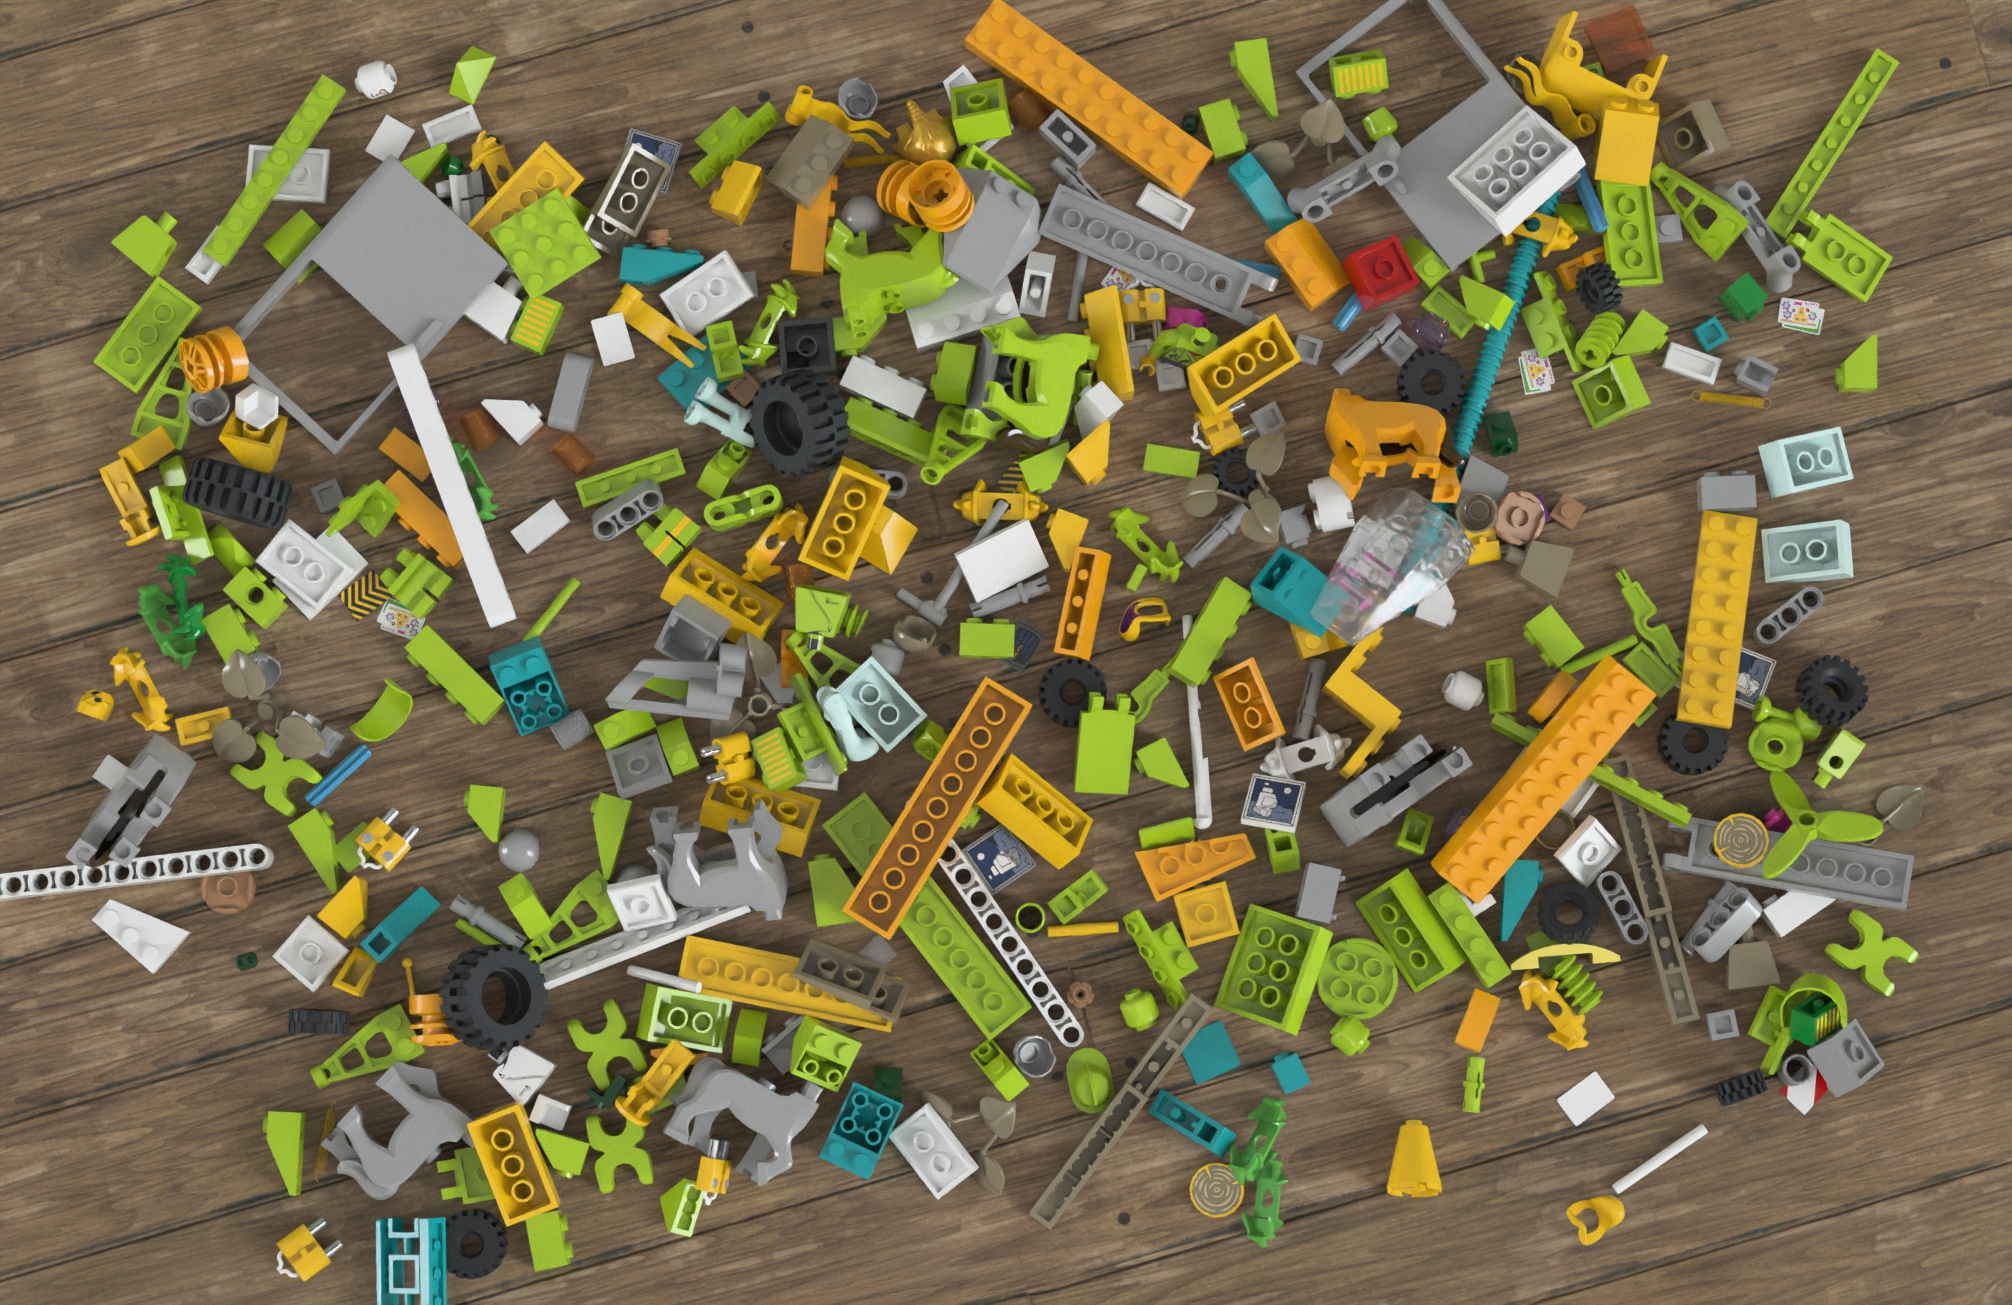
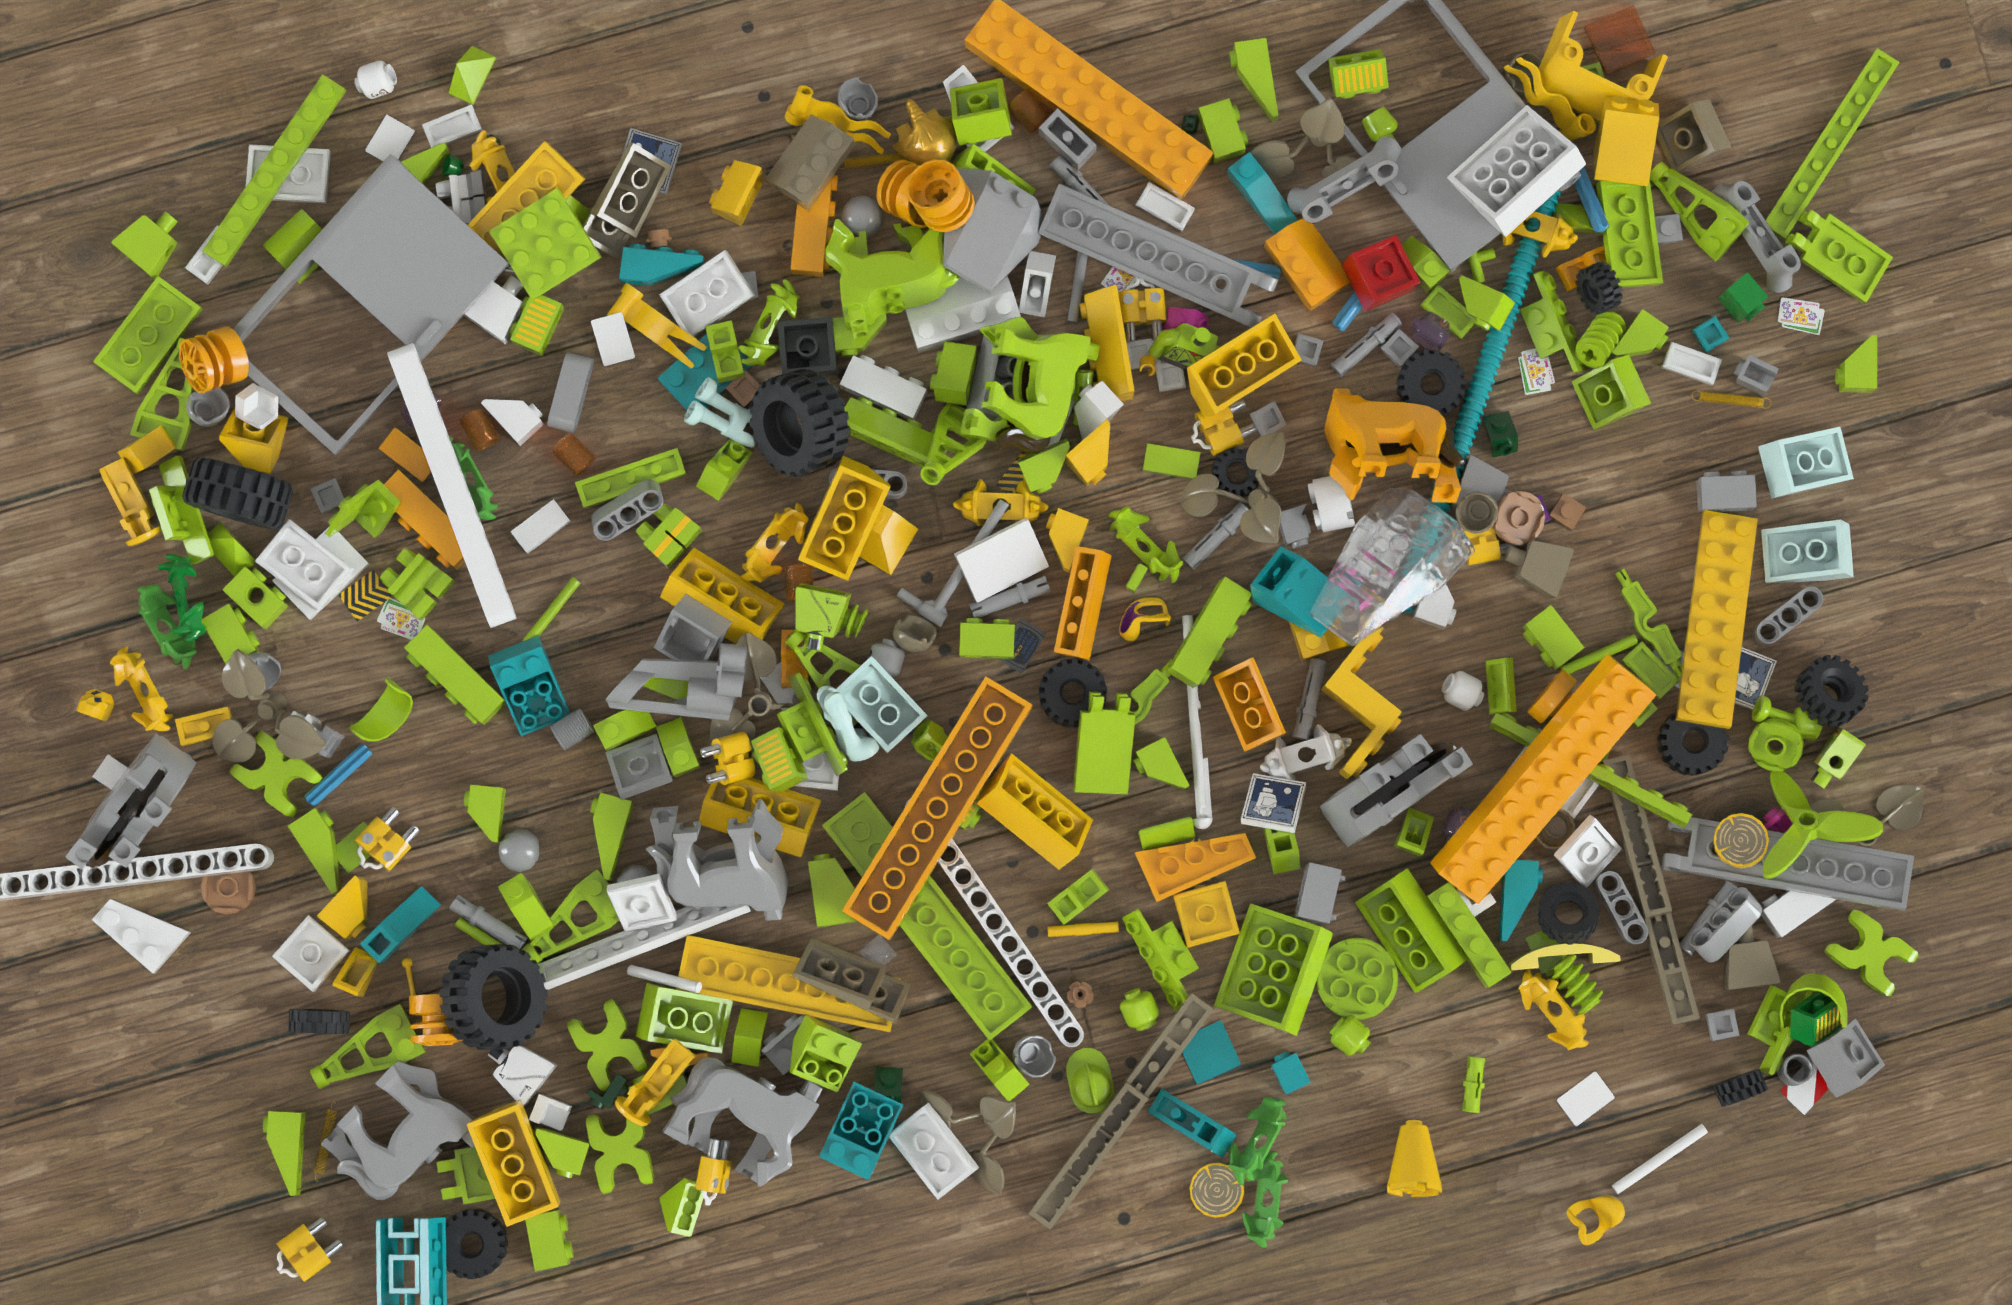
dark green rock [236,952,258,971] -> none
lime bracket [689,101,781,189] -> none
lime piece [704,485,784,532] -> none
tile [961,824,1037,896] -> none
lime piece [1015,902,1045,933] -> none
light orange slope [1454,988,1501,1053] -> none

